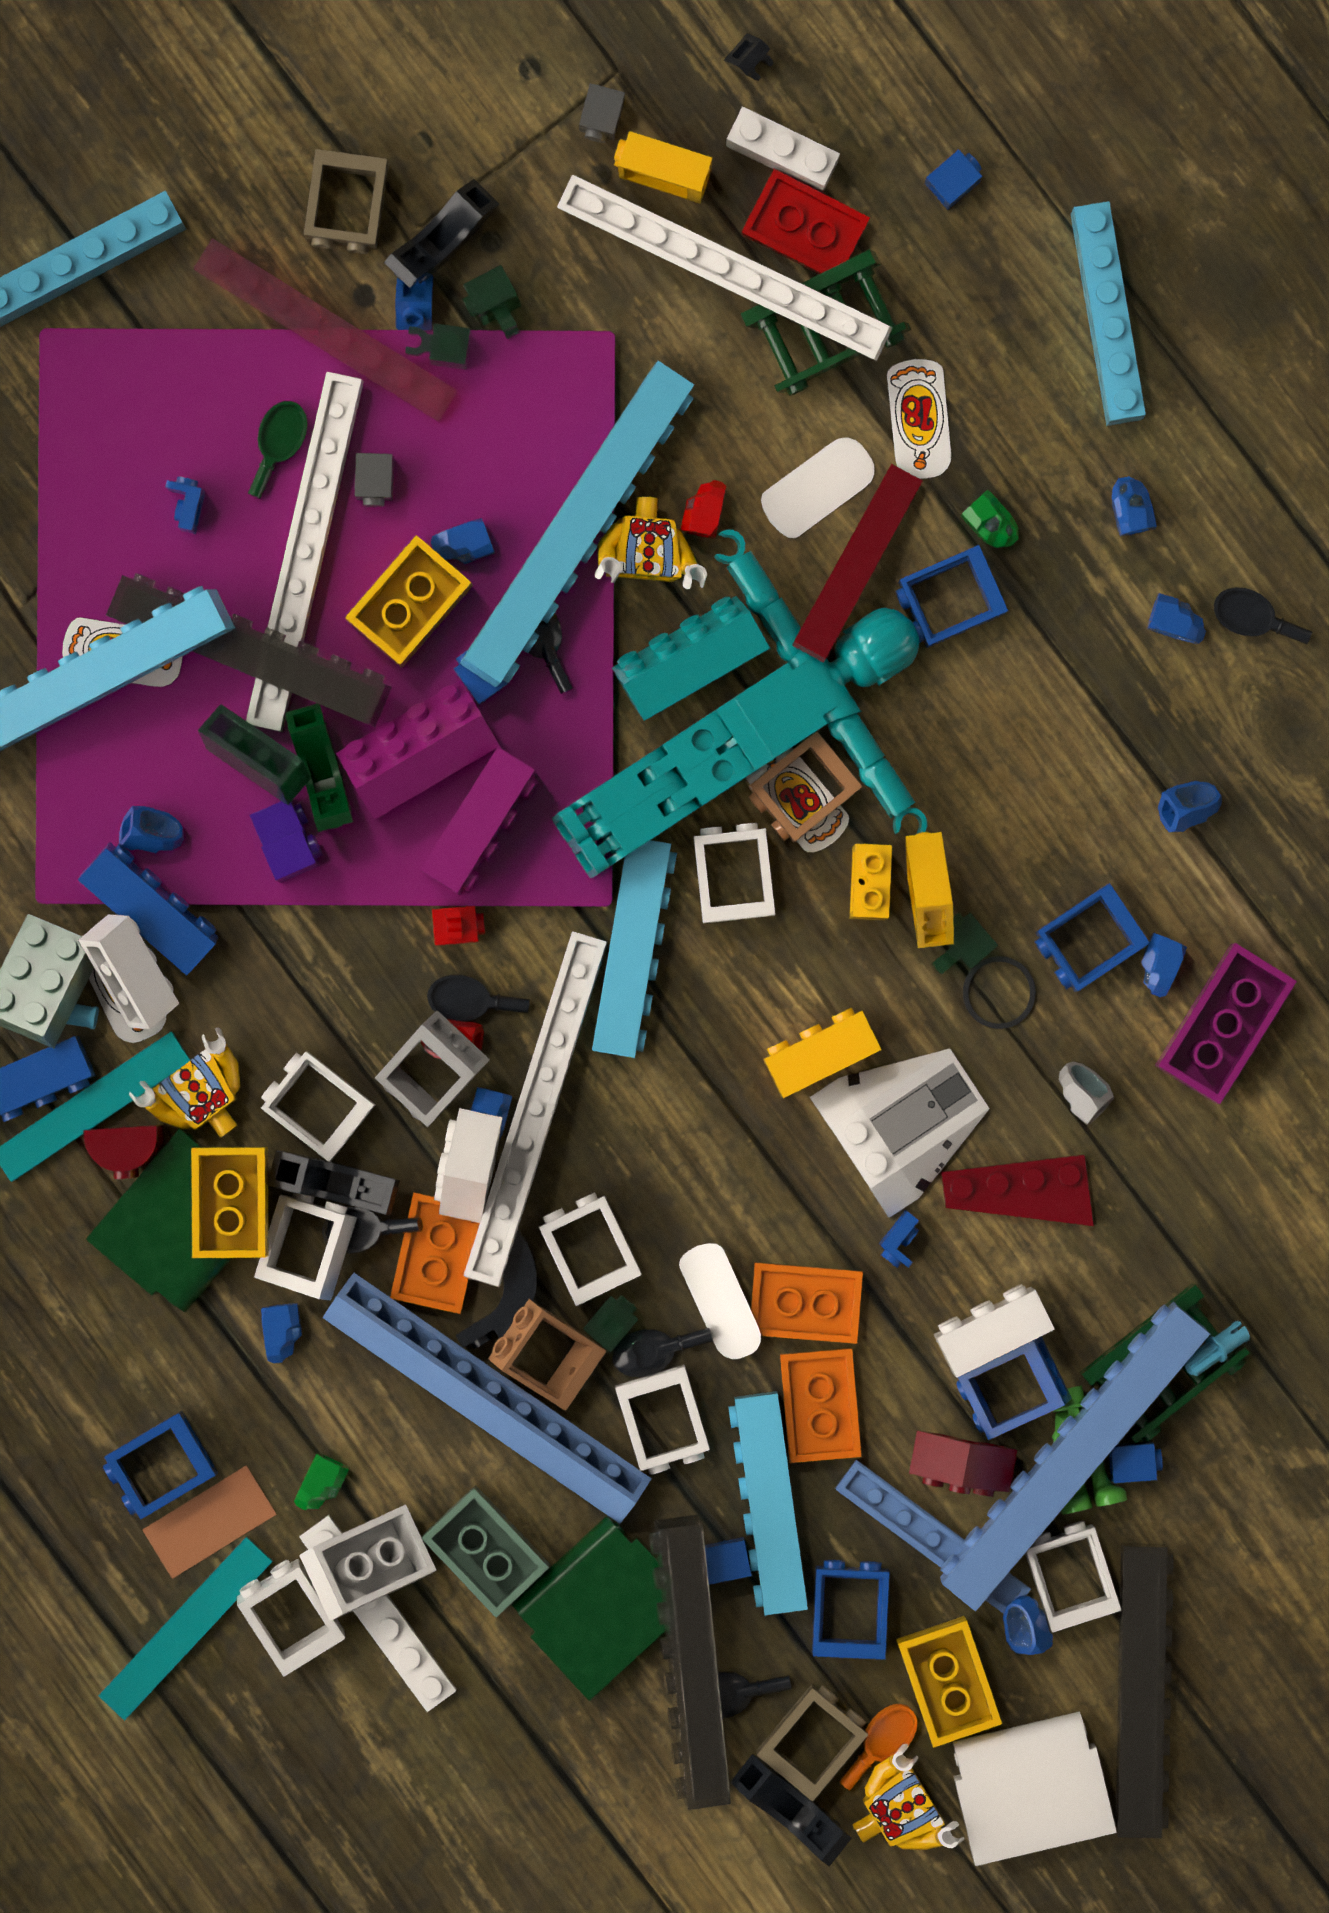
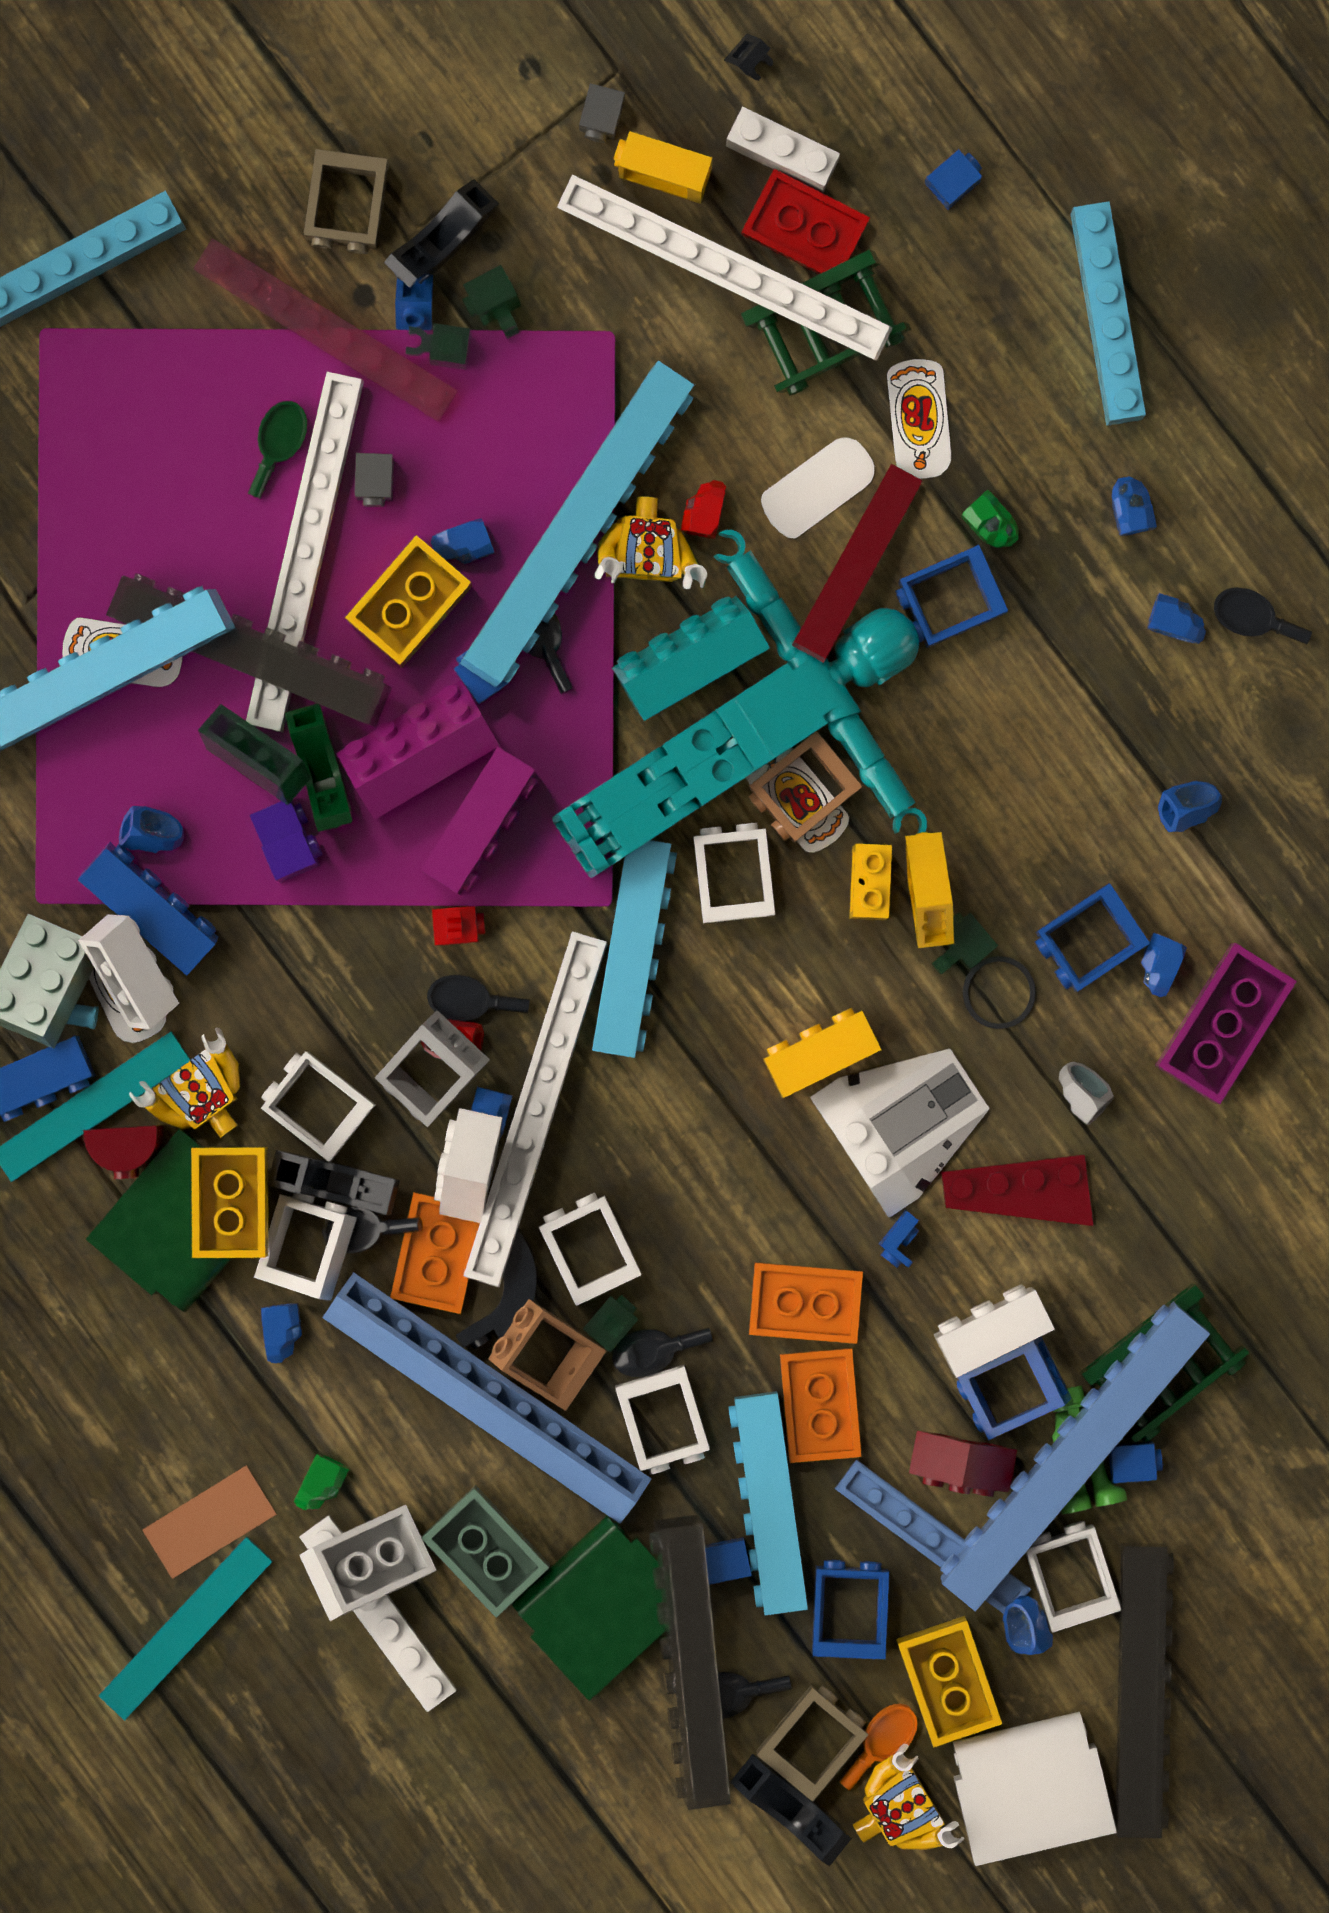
blue window [103,1411,219,1520] -> none
blue bracket [165,476,206,534] -> none
white window [237,1559,345,1677] -> none
white sticker [679,1243,761,1359] -> none
medium azure axle [1184,1321,1250,1376] -> none

